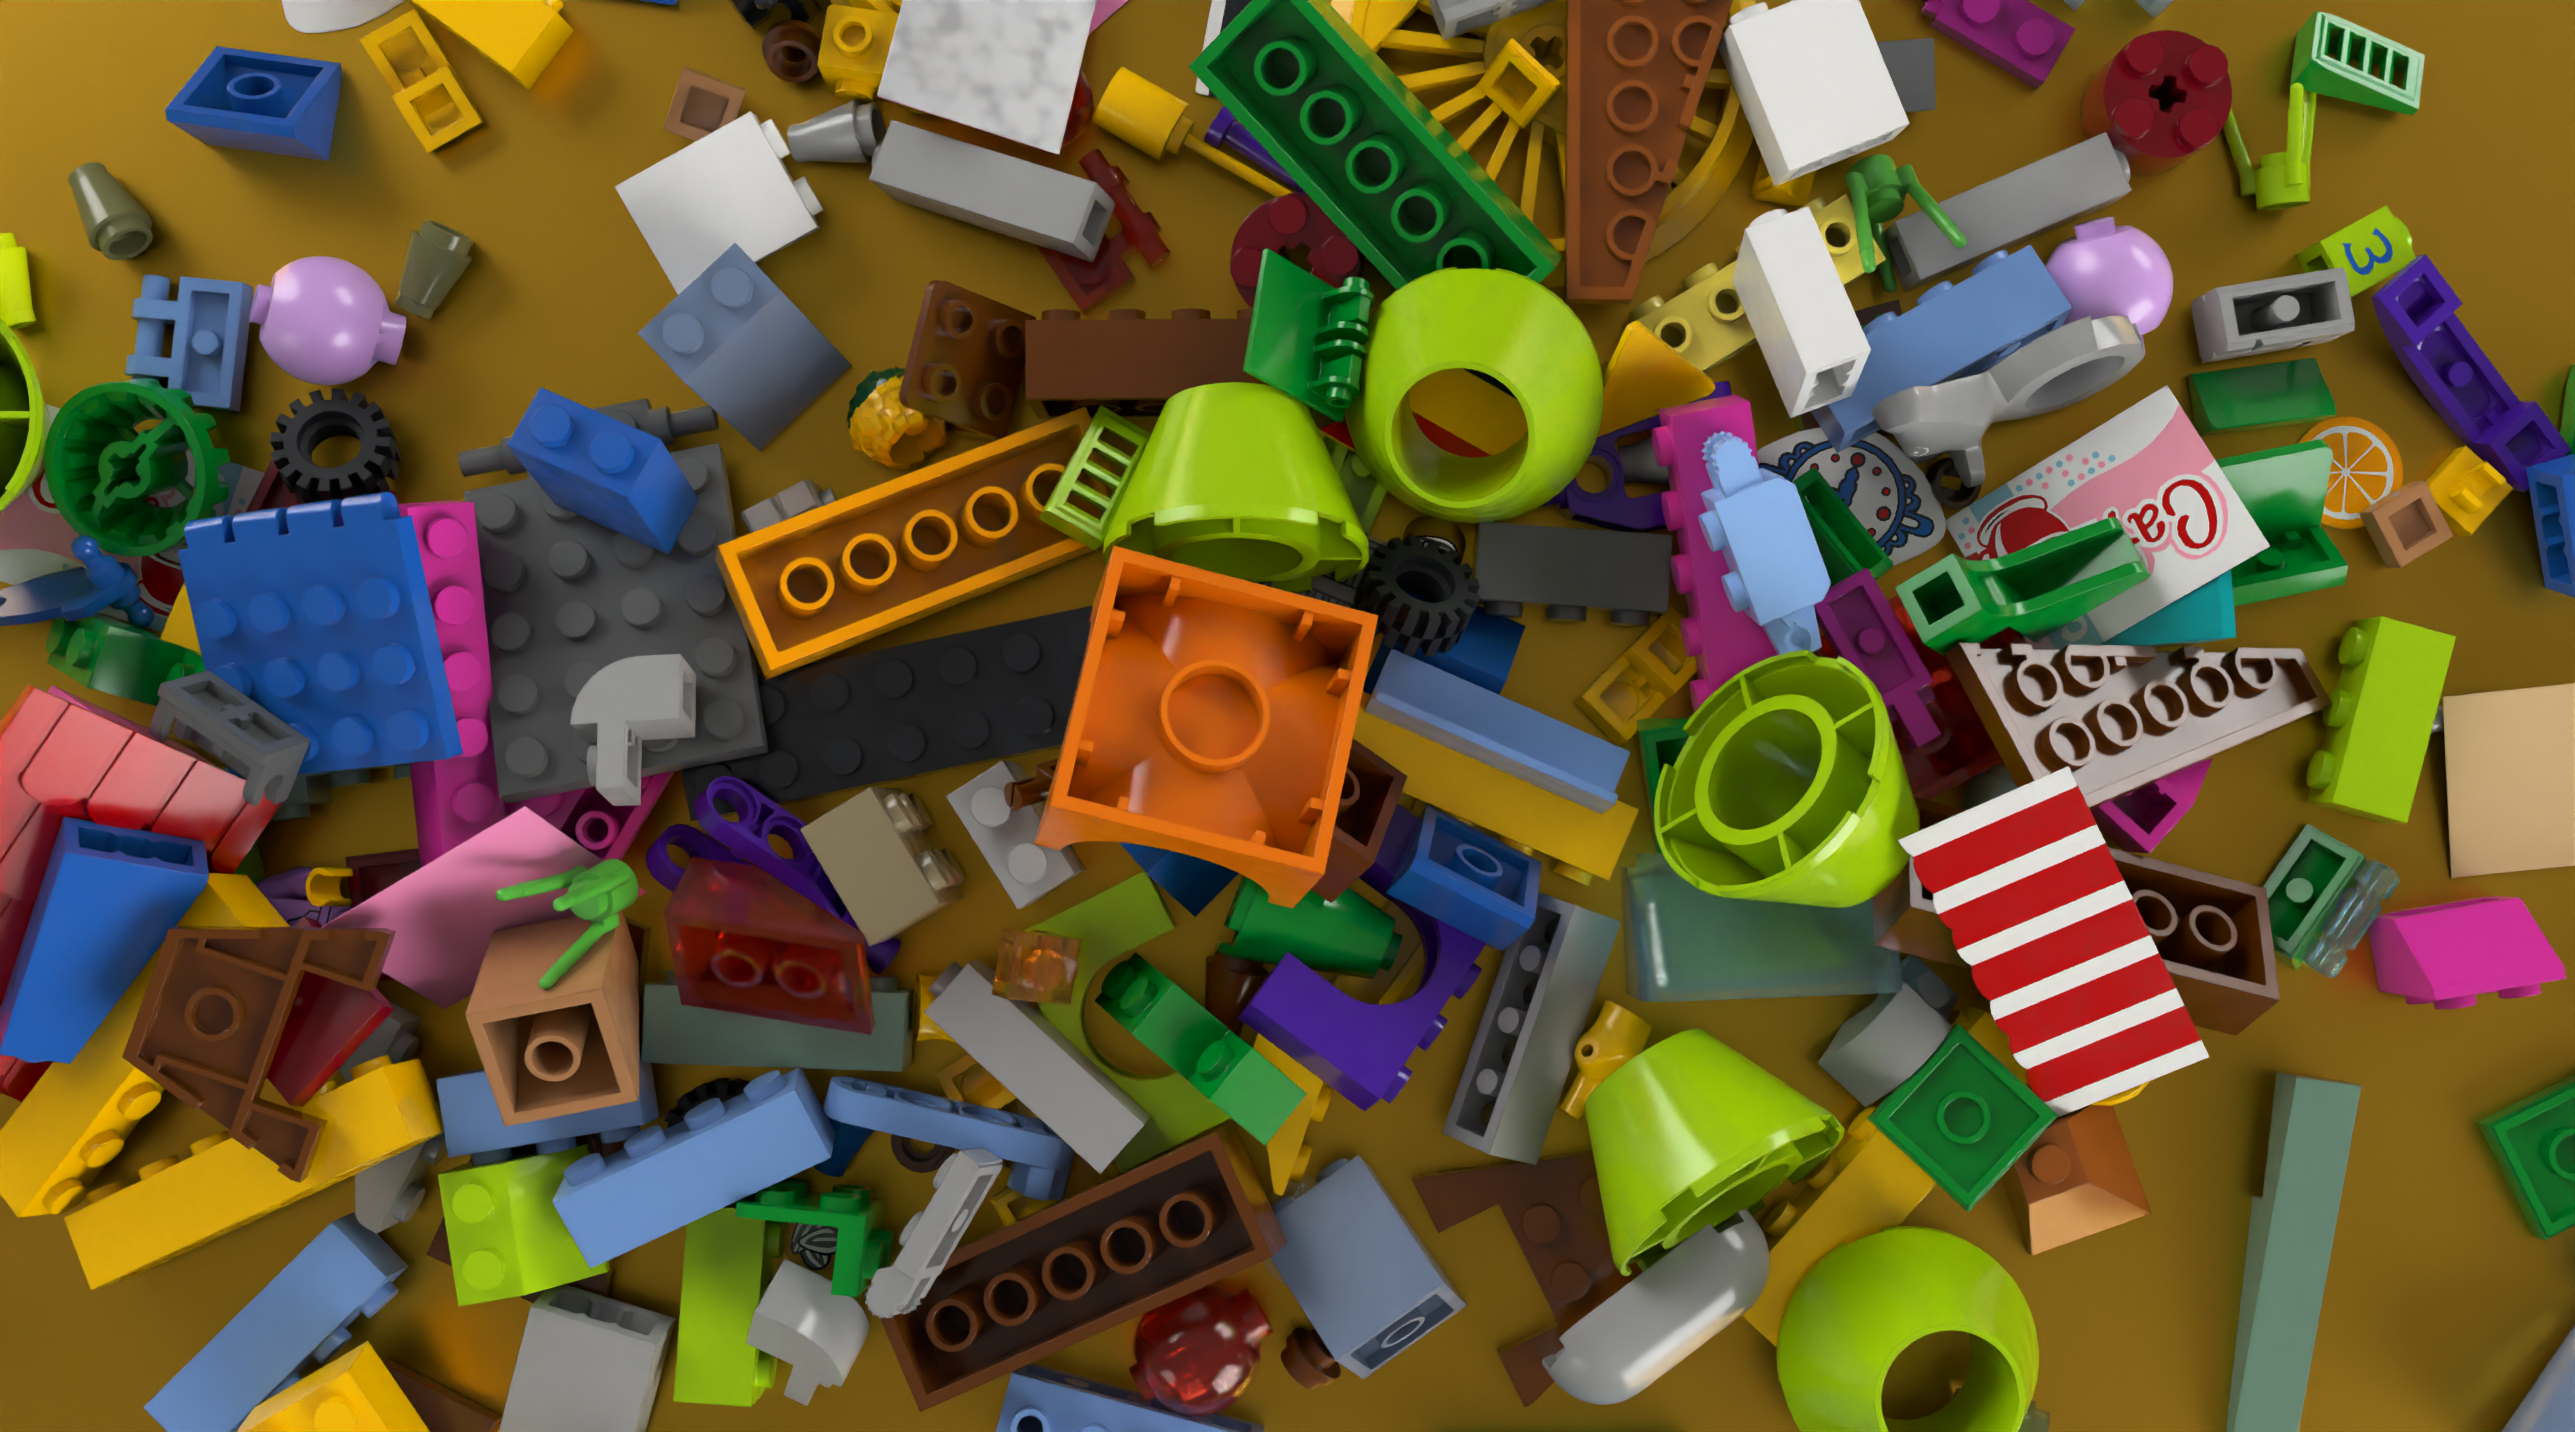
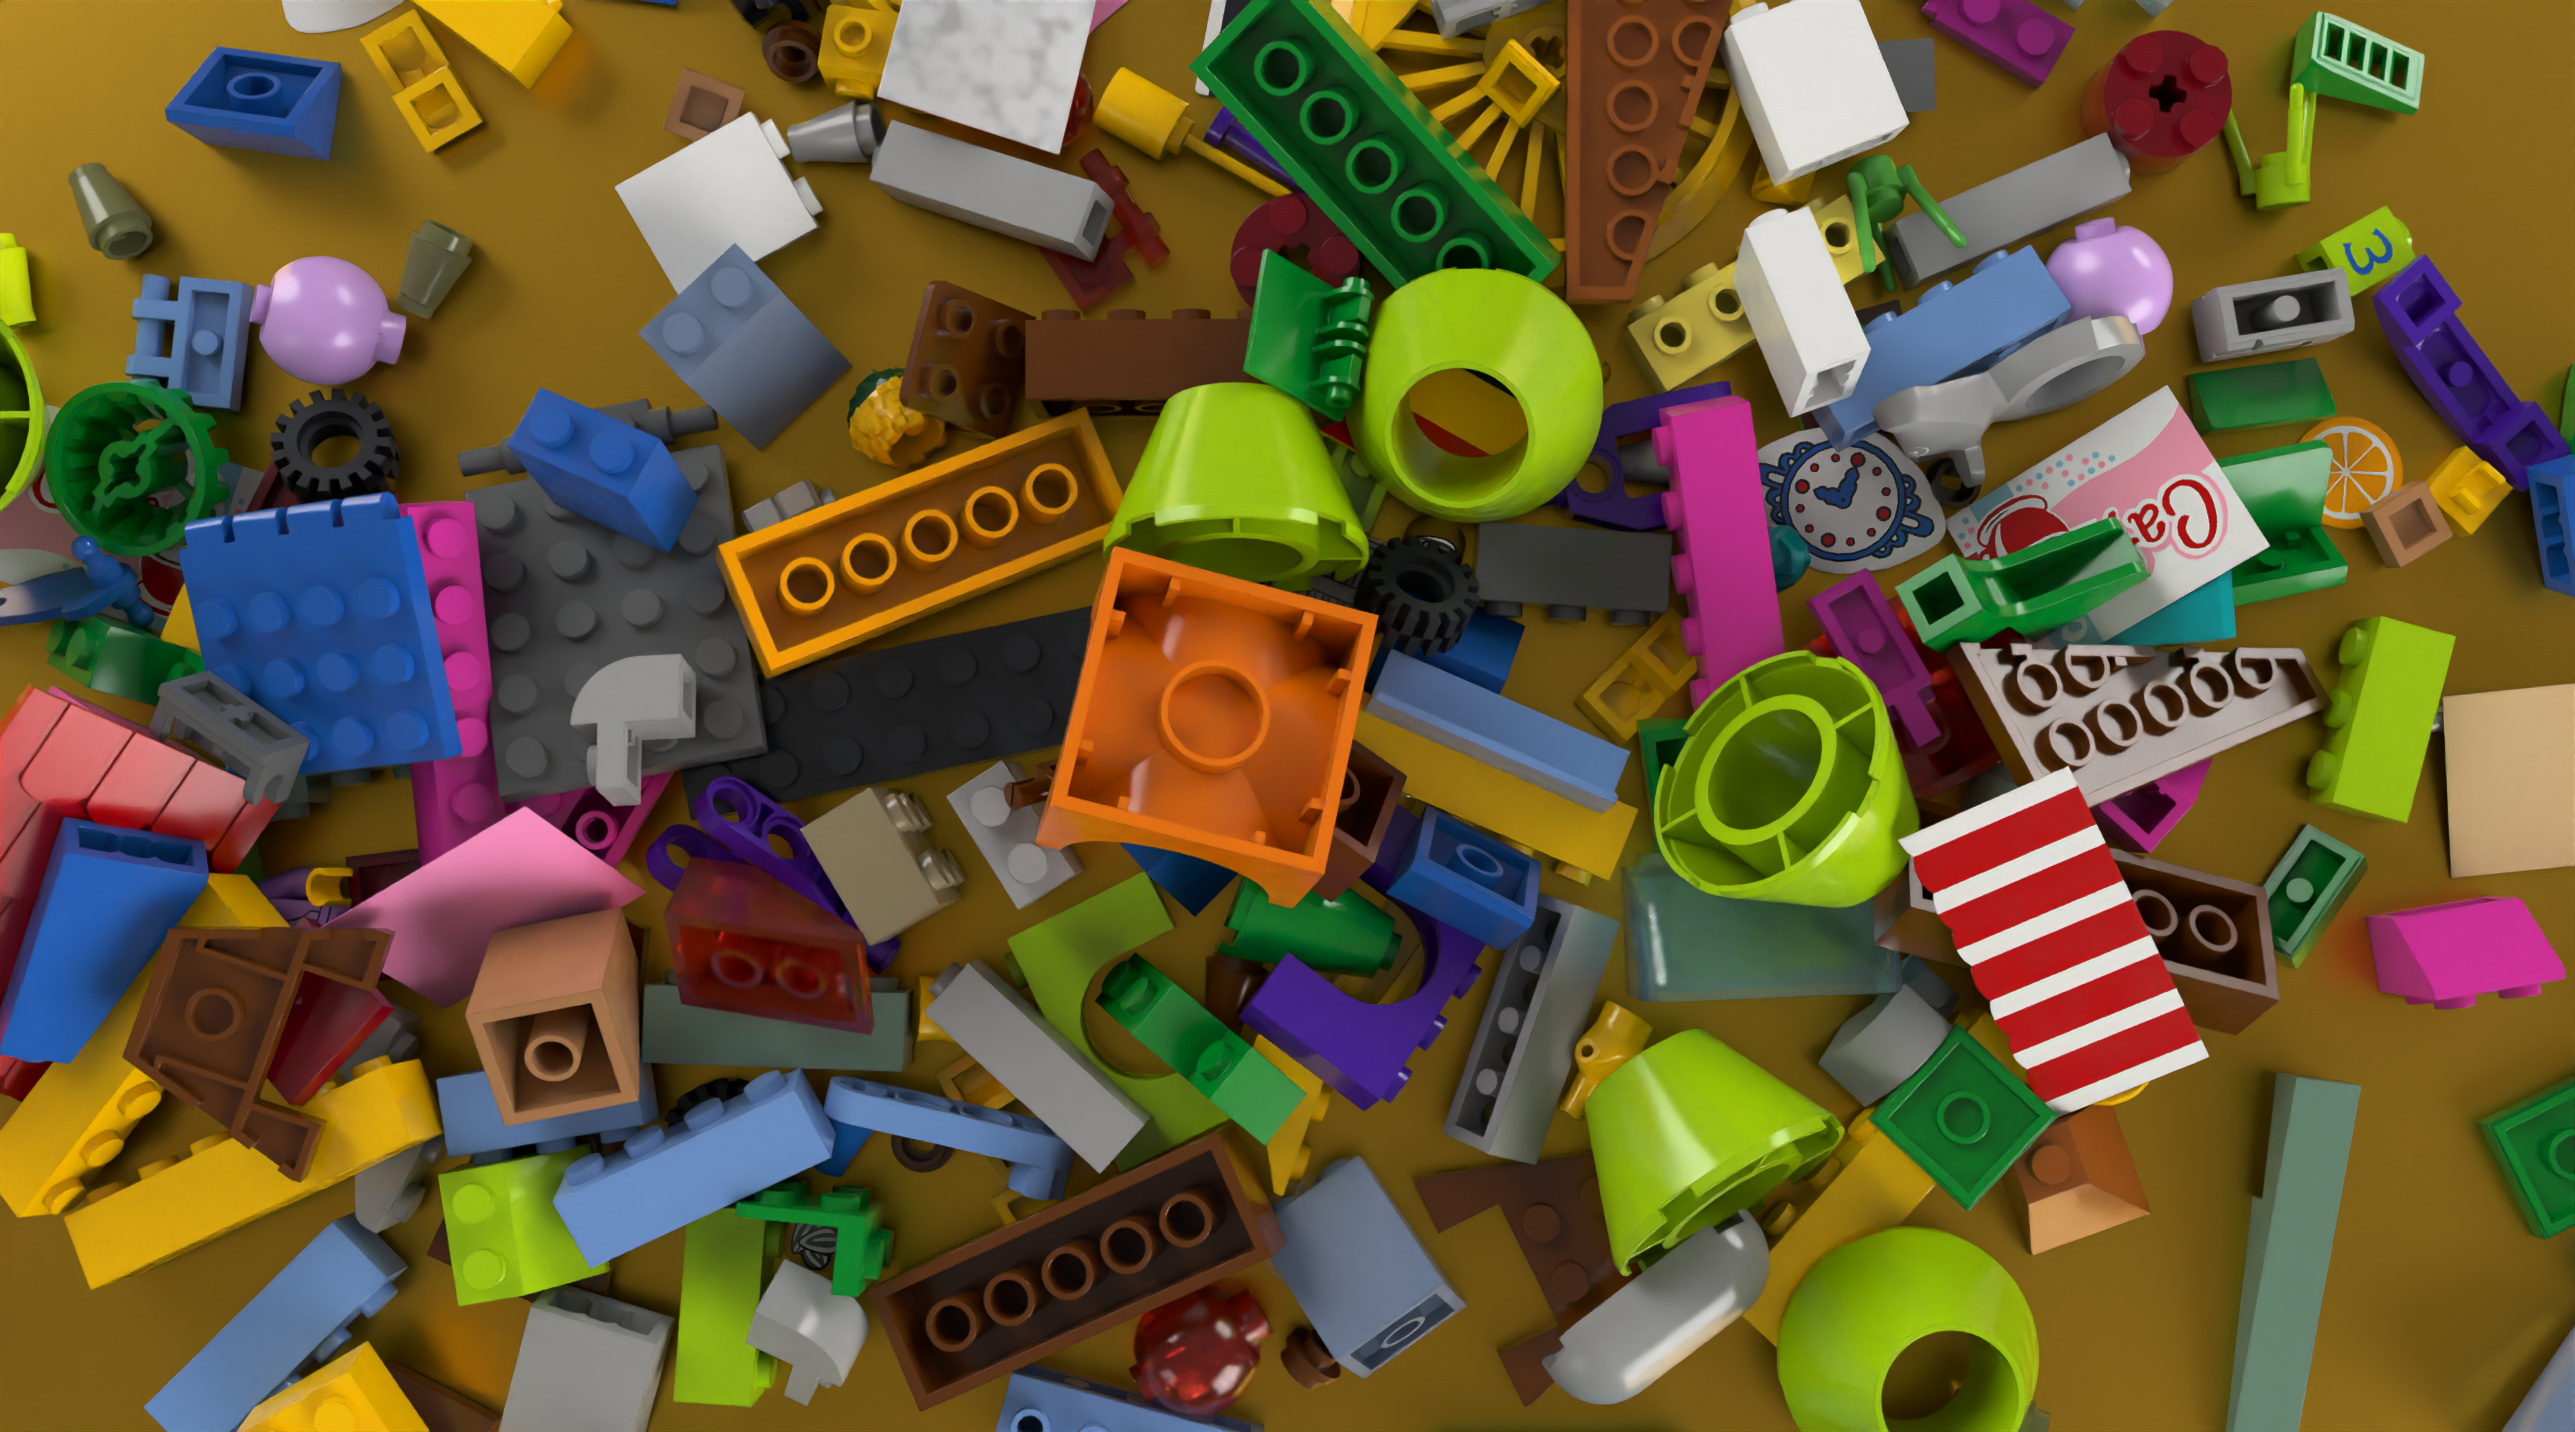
bright green plant [496,858,639,990] -> none
light grey hinge [864,1148,1004,1319] -> none
clear orange bracket [992,929,1081,1005] -> none
lime slope [1038,405,1151,551] -> none
yellow piece [1598,321,1715,437] -> none
light blue hinge [1698,430,1831,656] -> none
green slope [1792,467,1894,588] -> none
clear light blue axle [2303,860,2400,978] -> none

